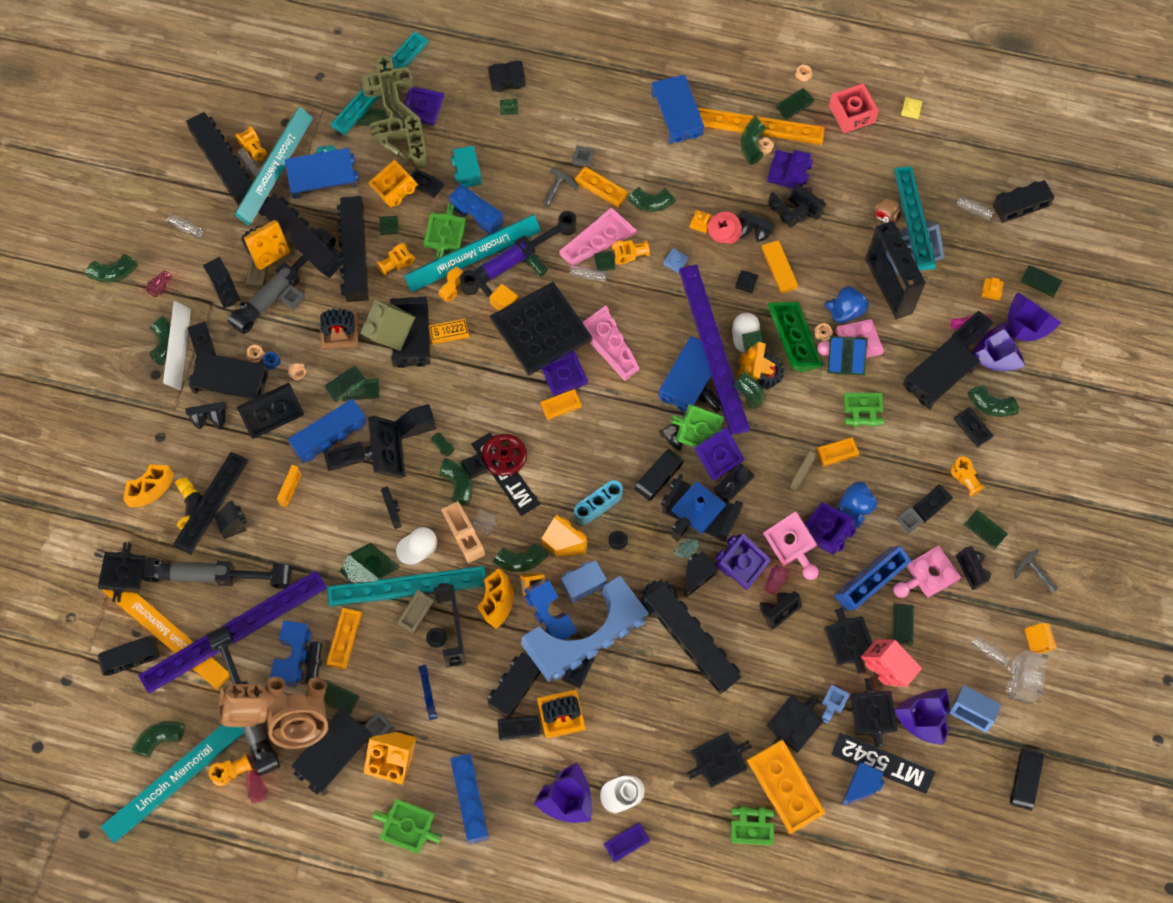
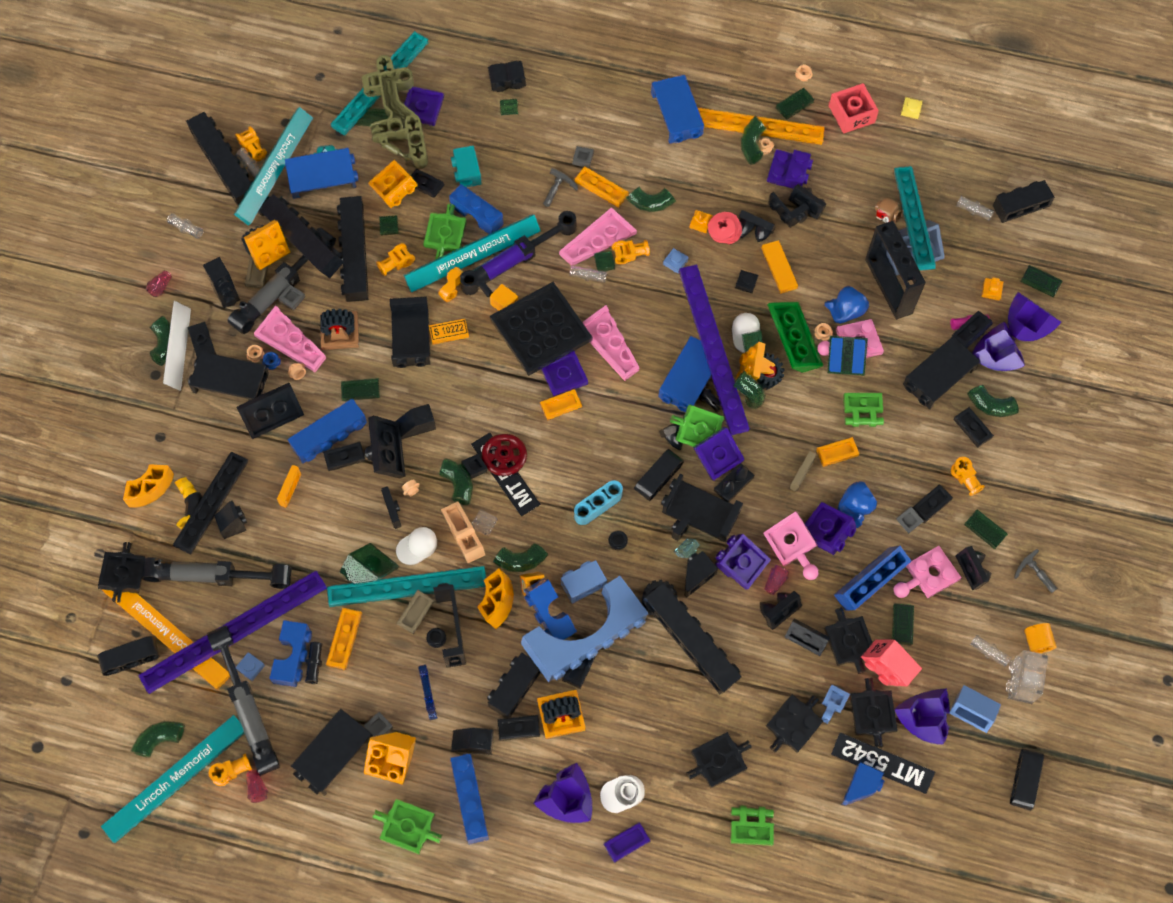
clear green cylinder [86,254,138,283] -> none
black tile [185,402,227,430] -> none
medium nougat piece [219,677,328,749] -> none
clear green tile [324,365,366,402] -> none
clear green tile [324,680,359,715] -> none
olive slope [361,299,415,351] -> none
clear green pin [431,432,454,457] -> none
clear green pin [526,253,548,277] -> none
light orange slope [542,515,587,557] -> none
blue tile [672,481,727,535] -> none
light orange tile [746,739,826,834] -> none
none -> medium blue plate [236,652,265,681]
none -> bright pink wing [254,306,326,372]
none -> light nougat plate [402,479,420,497]
none -> black slope [451,728,494,755]
none -> black plate [785,618,830,656]

